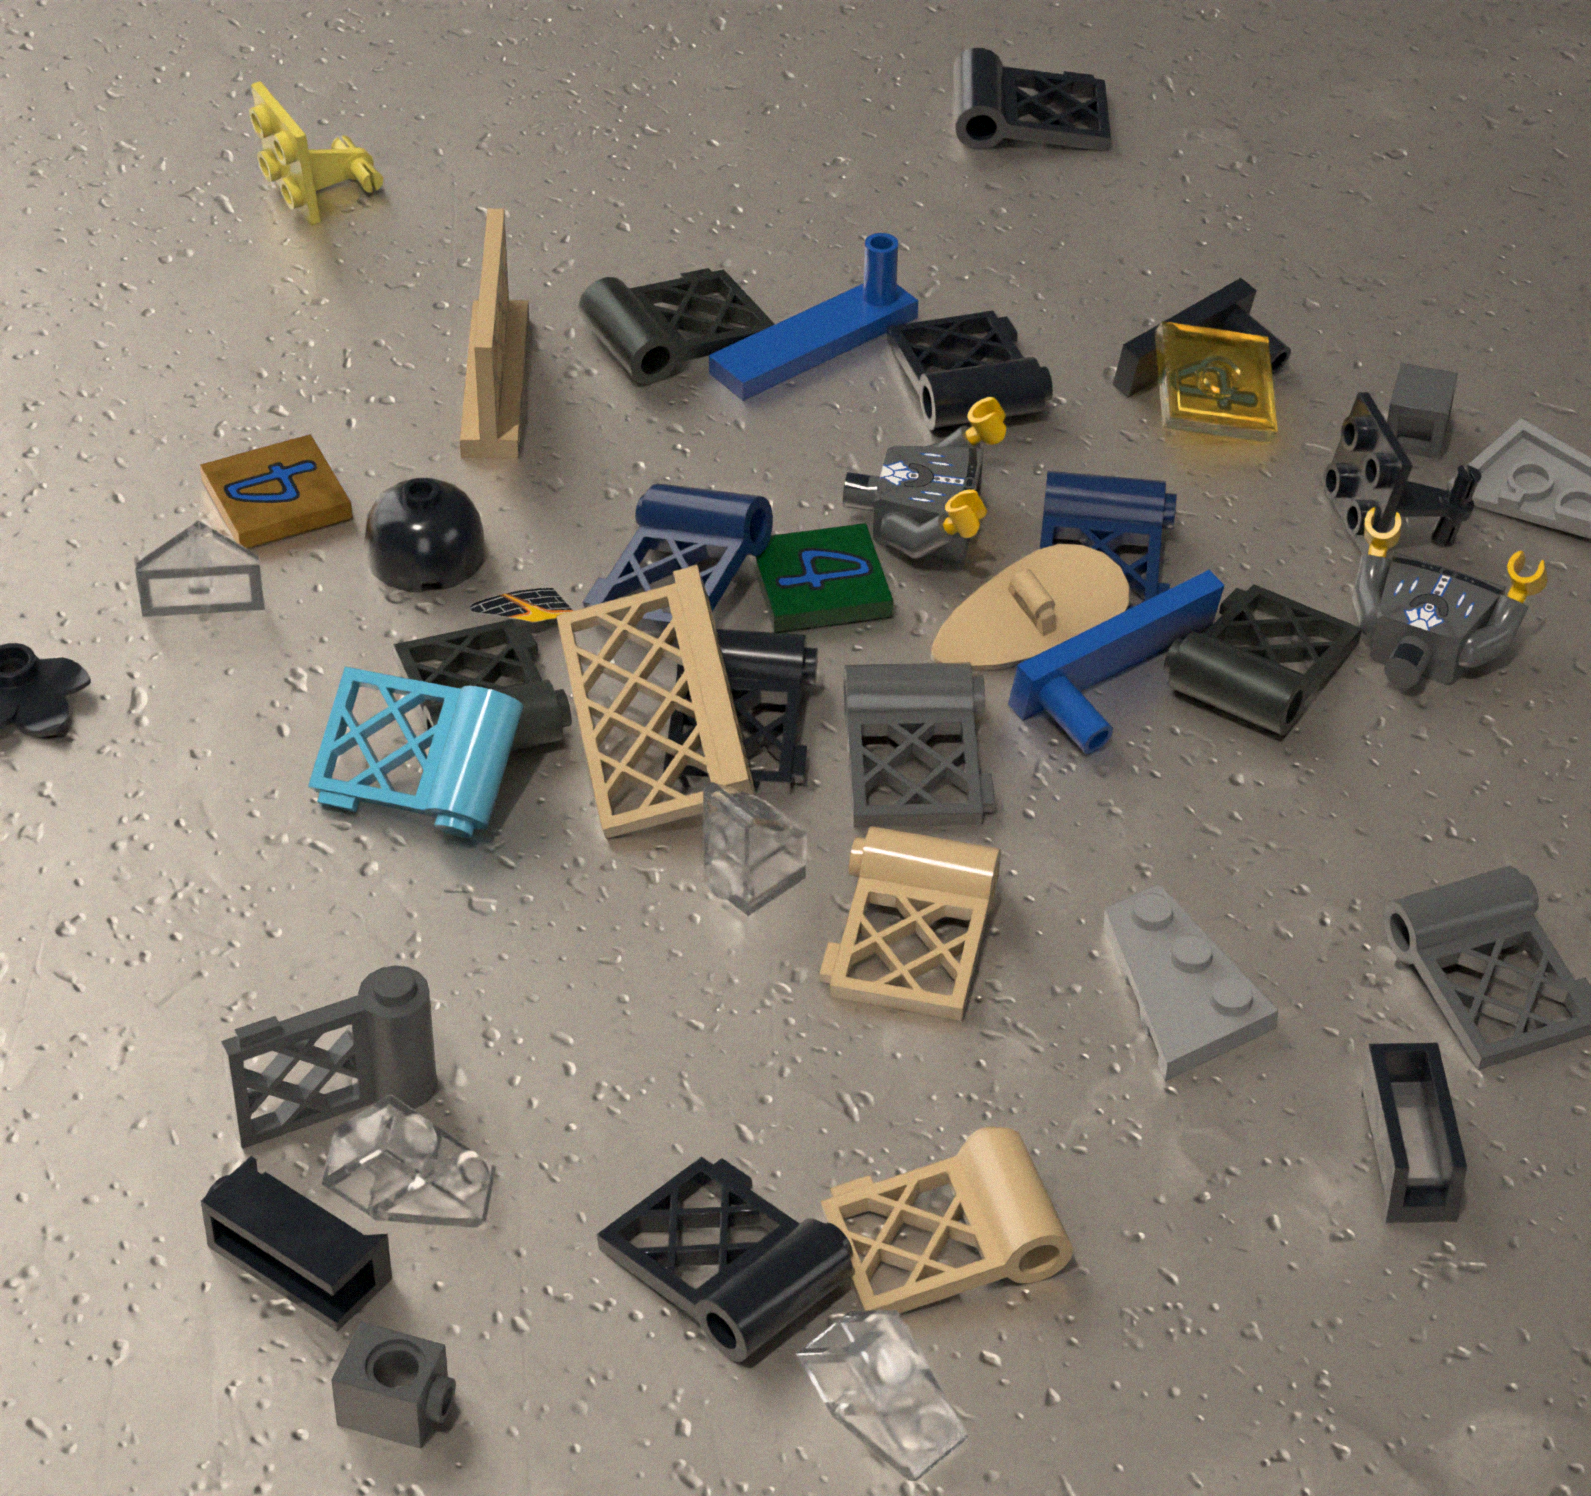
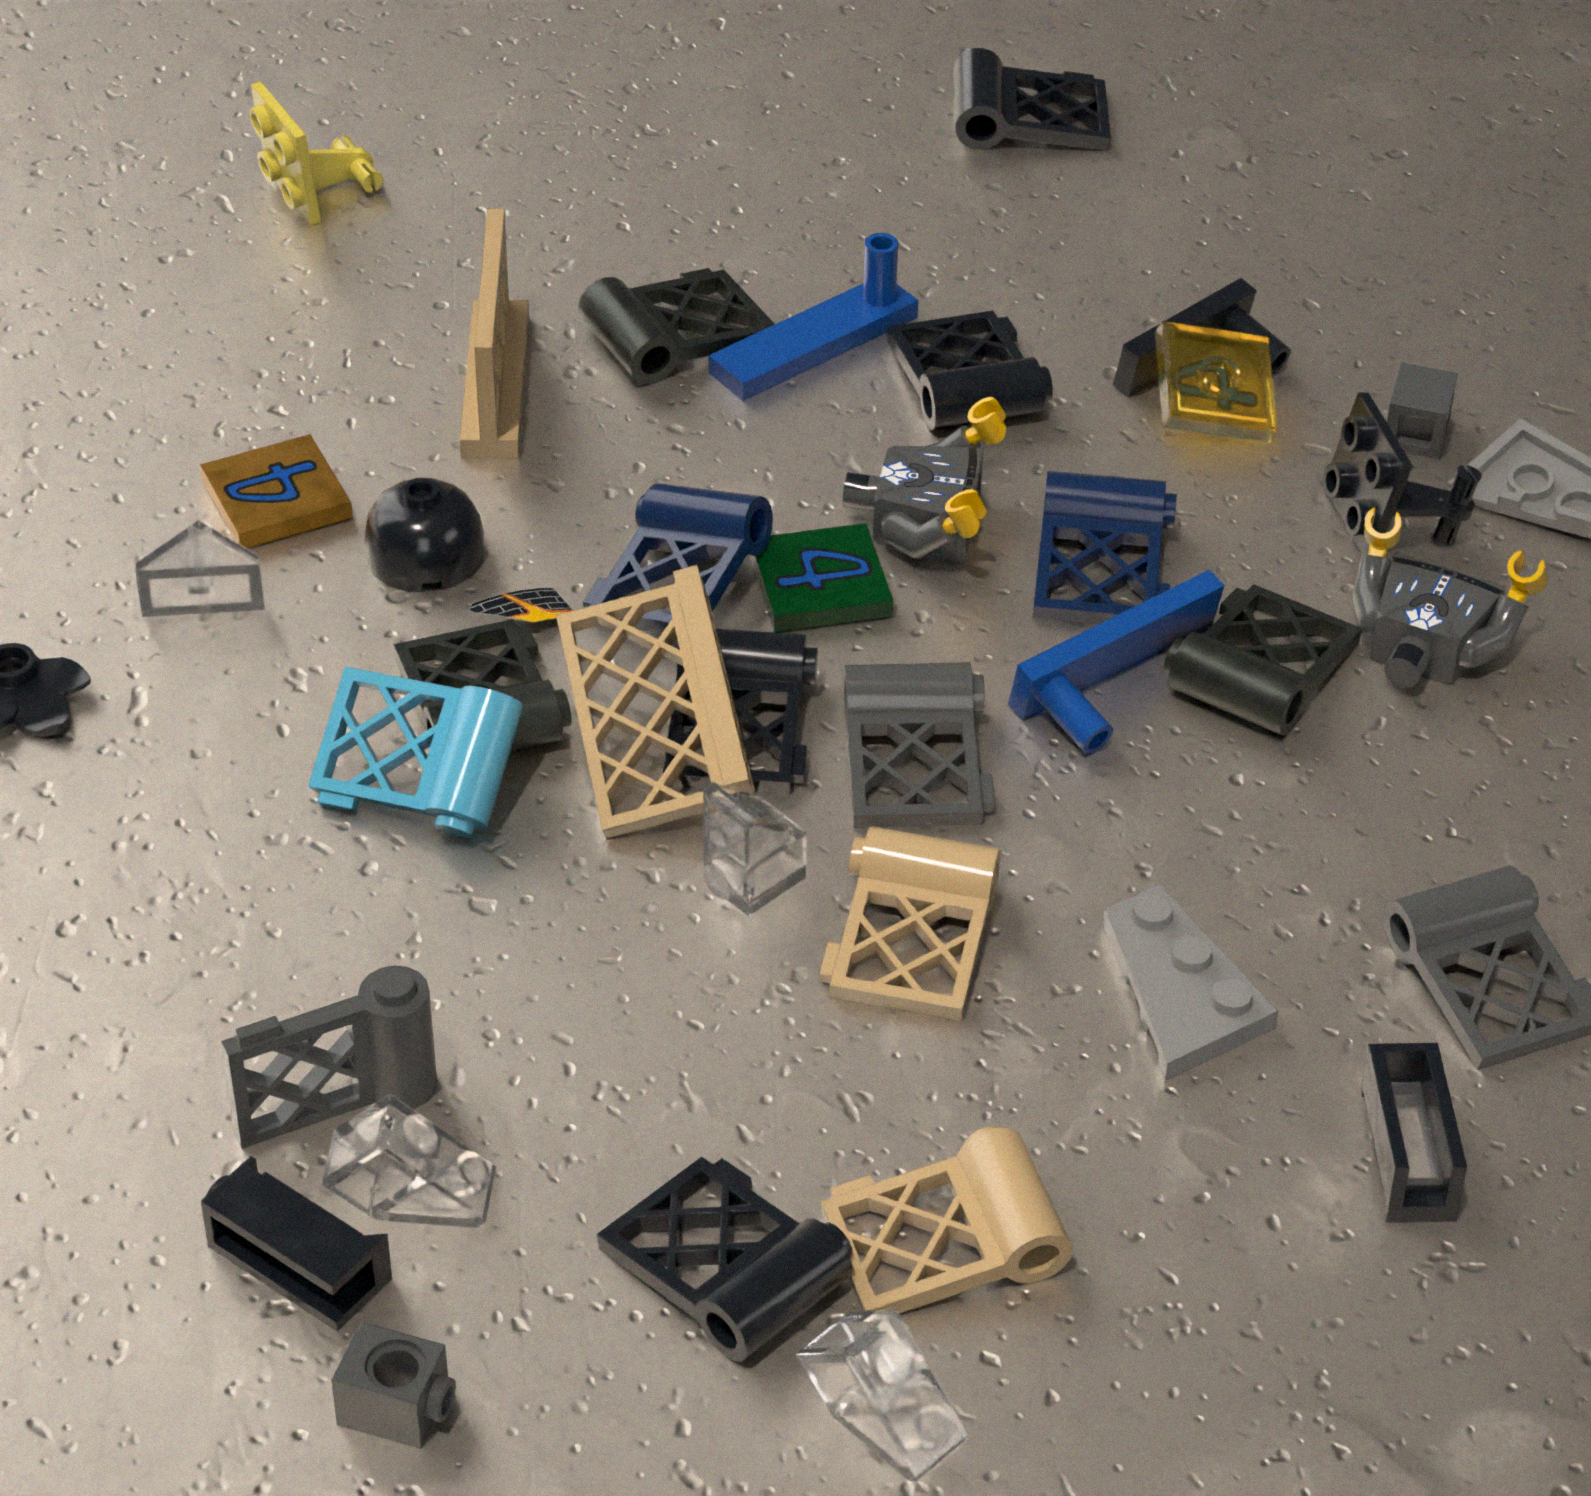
tan shield [931,544,1129,671] -> none

